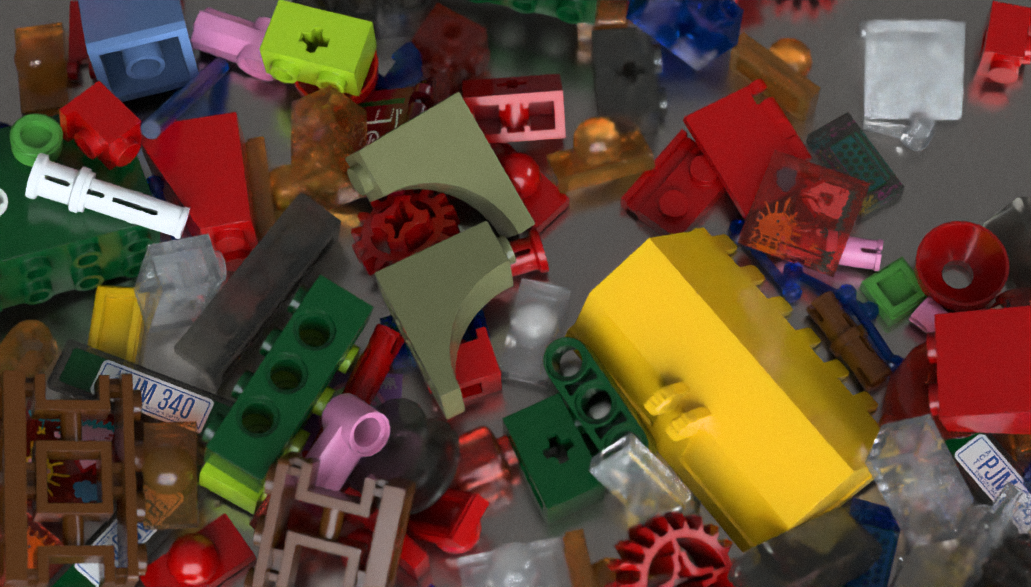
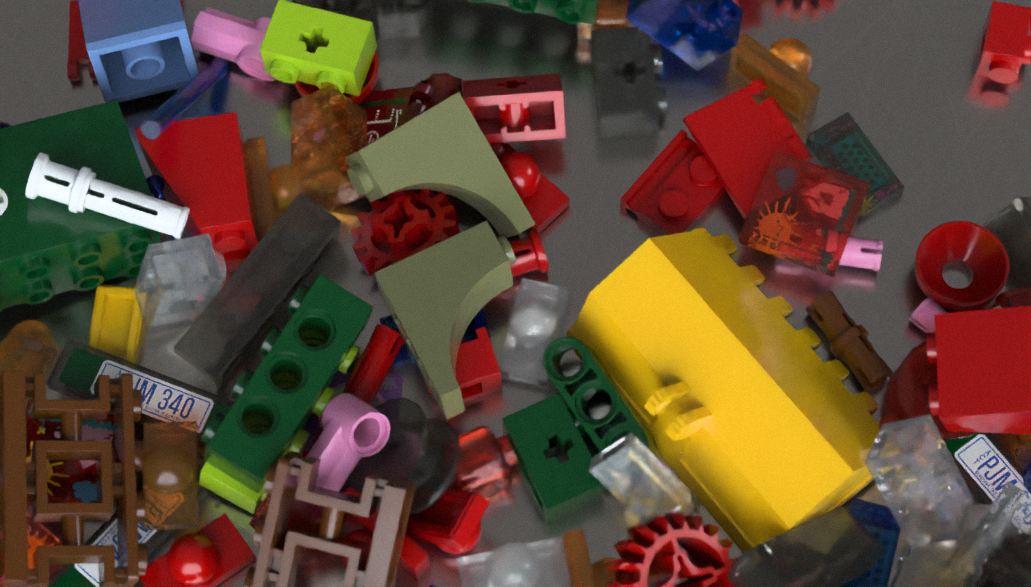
bright green tile [10,113,63,167] -> none
clear orange tile [14,22,72,116] -> none
red brick [59,81,141,170] -> none
clear blue tile [375,41,423,91] -> none
clear red brick [411,3,491,89] -> none
clear orange tile [546,117,655,194] -> none
clear blue hinge [727,219,802,302] -> none
clear blue hinge [782,261,879,321] -> none
clear blue hinge [837,284,907,377] -> none
clear bracket [858,19,966,120] -> none
bright green tile [859,256,927,327] -> none
clear hand [862,113,935,151] -> none

